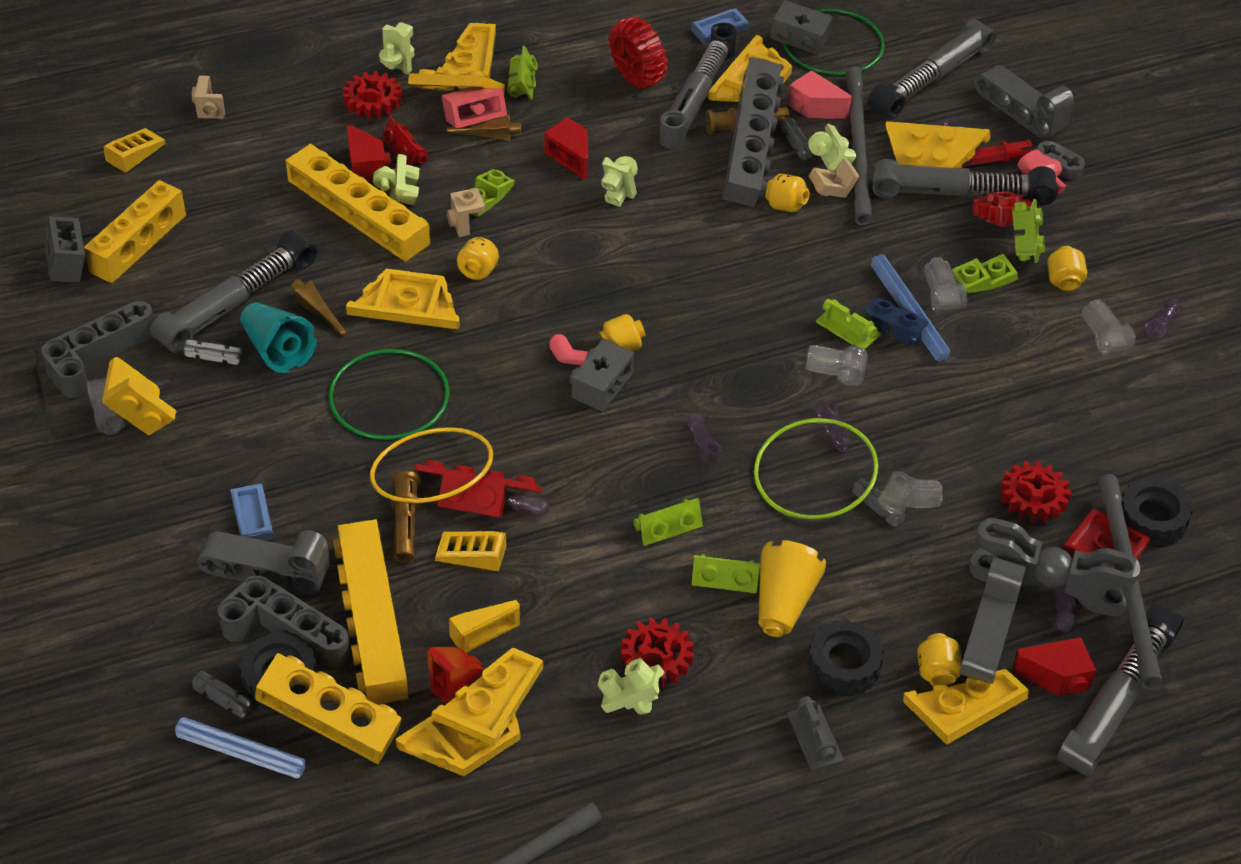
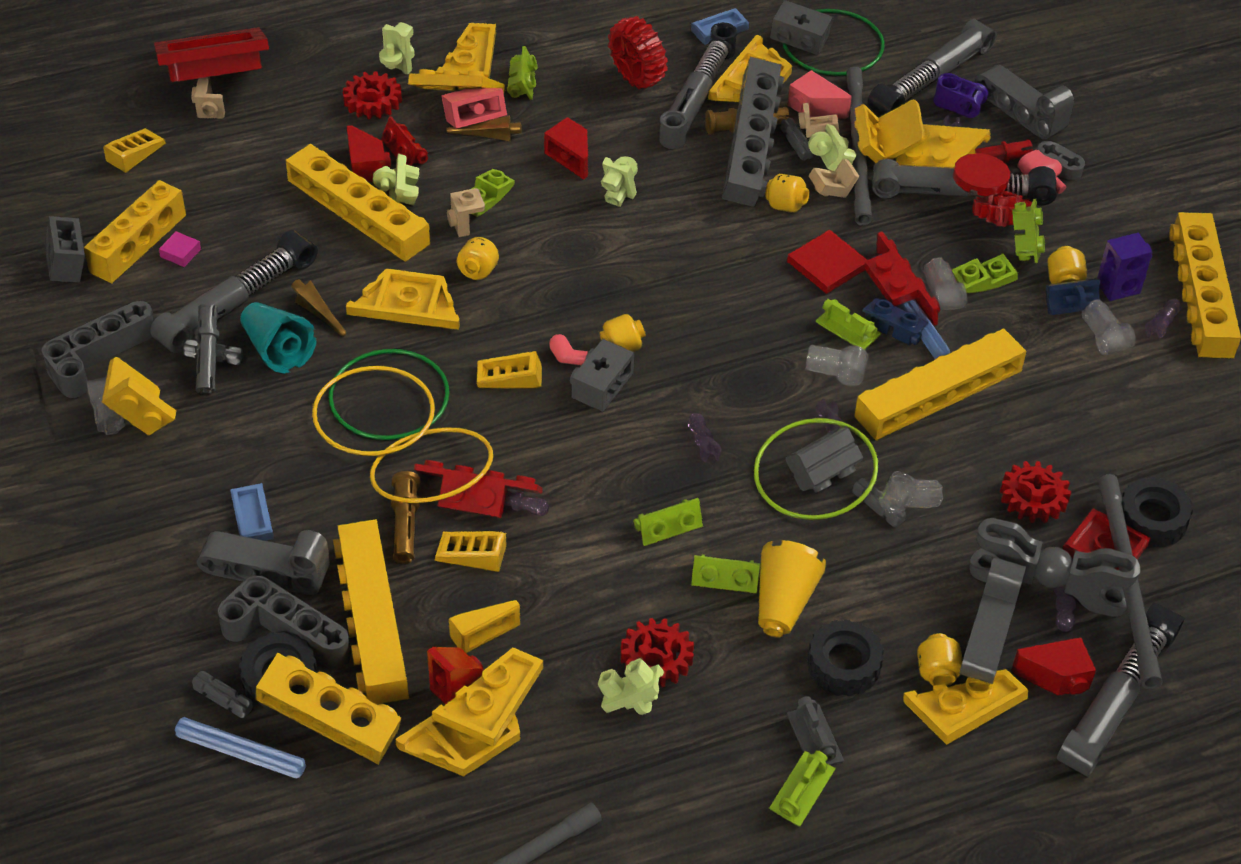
none -> red piece [154,27,269,82]
none -> dark pink tile [159,232,201,267]
none -> dark grey pin [195,303,220,395]
none -> yellow piece [312,366,435,456]
none -> yellow slope [477,351,542,388]
none -> lime hinge [769,750,836,827]
none -> dark grey brick [785,427,863,493]
none -> red tile [787,230,867,294]
none -> tan bracket [798,103,839,138]
none -> yellow bracket [854,99,925,163]
none -> yellow brick [854,329,1026,440]
none -> red bracket [865,231,940,326]
none -> dark purple piece [933,73,988,118]
none -> red tile [953,153,1010,196]
none -> dark blue hips [1046,278,1101,315]
none -> dark purple brick [1097,232,1153,301]
none -> yellow brick [1169,212,1241,358]

